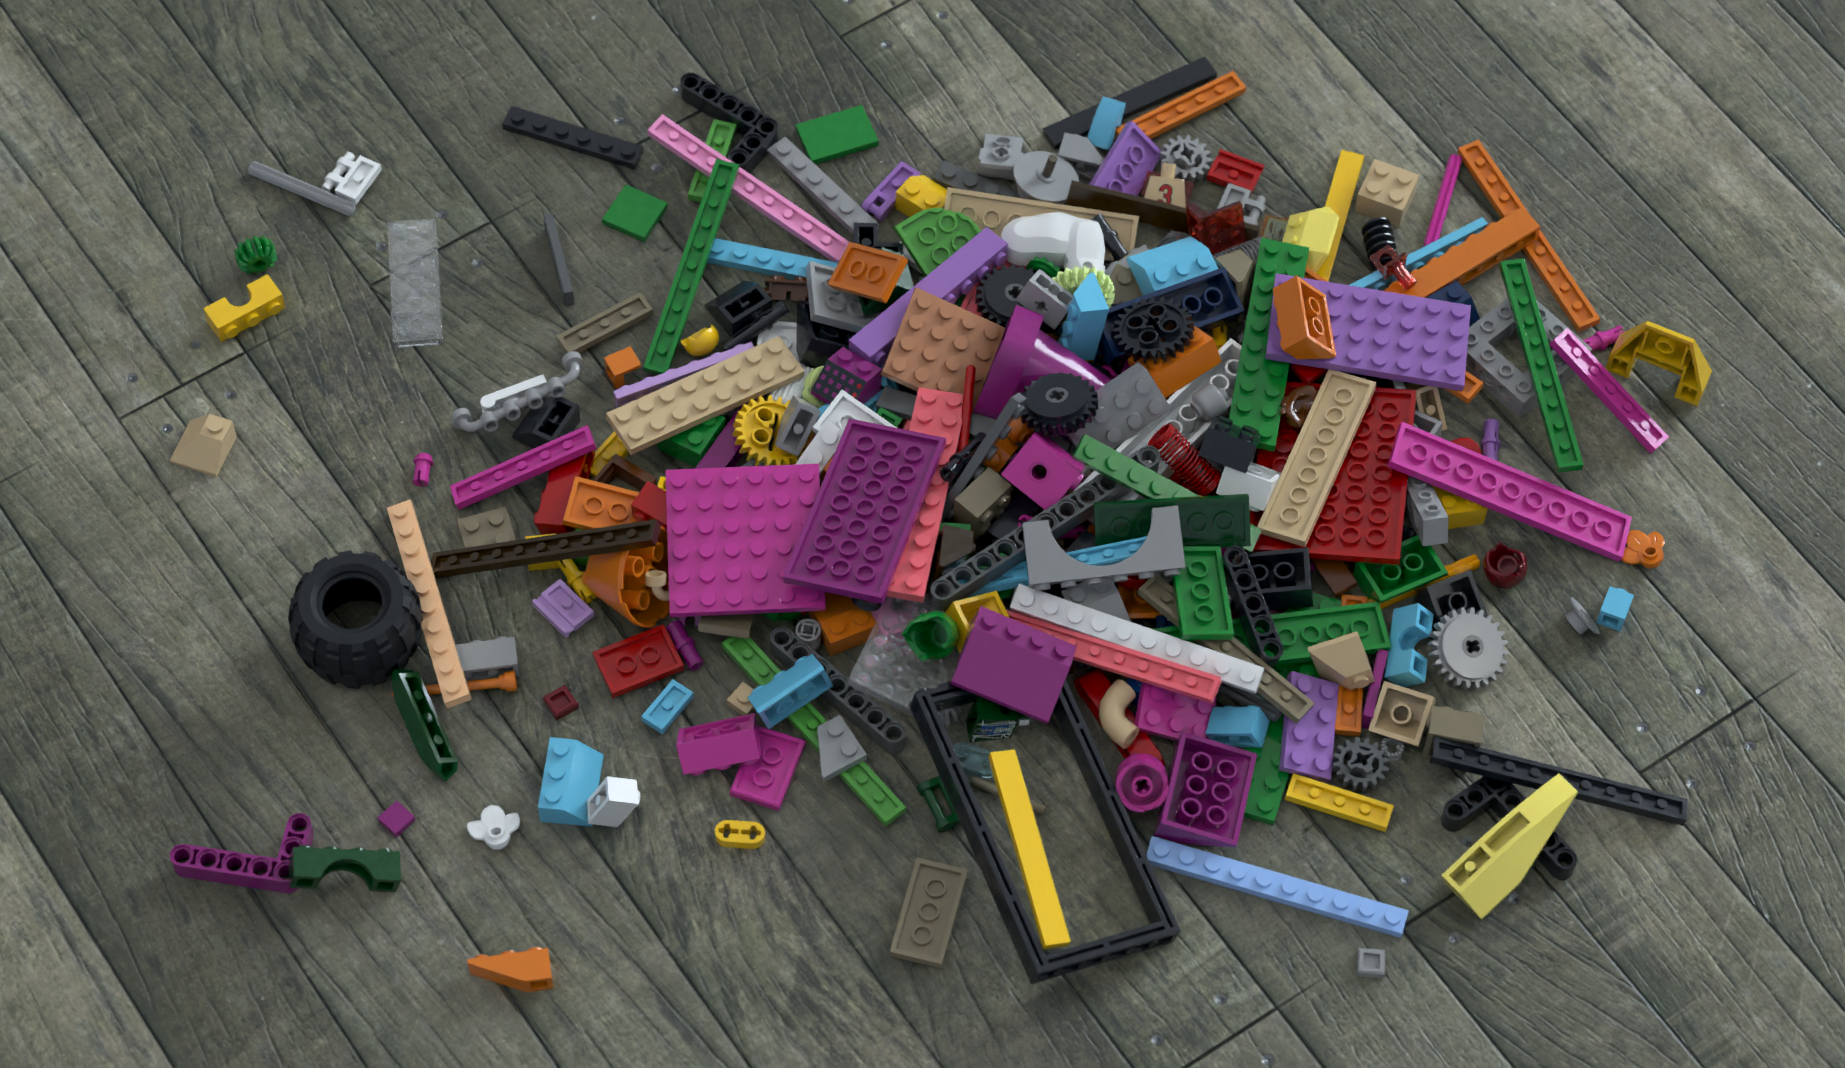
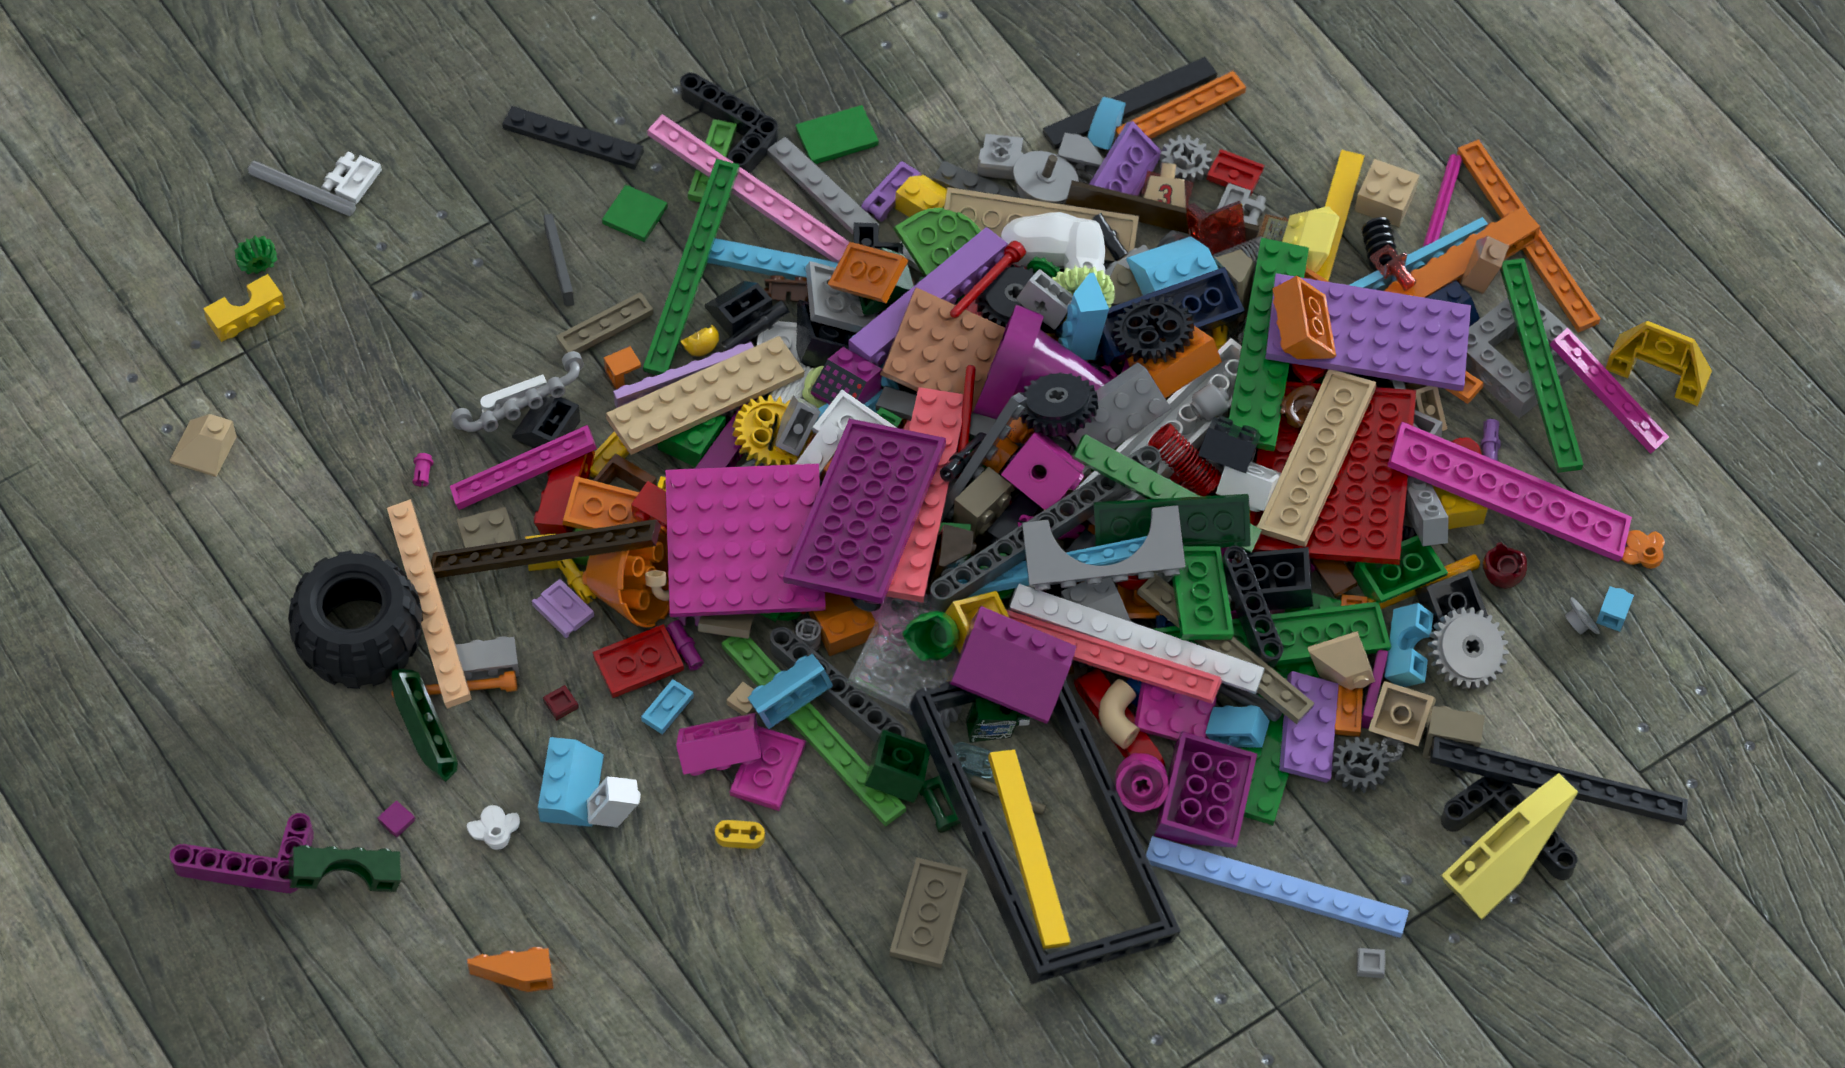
clear plate [388,218,443,348] -> none
light grey wing [817,715,867,783] -> none
yellow plate [1285,773,1394,832] -> none
dark pink pin [1583,325,1625,352] -> none
none -> dark green brick [864,729,930,803]
none -> red piece [950,241,1026,318]
none -> medium nougat slope [1460,236,1509,294]

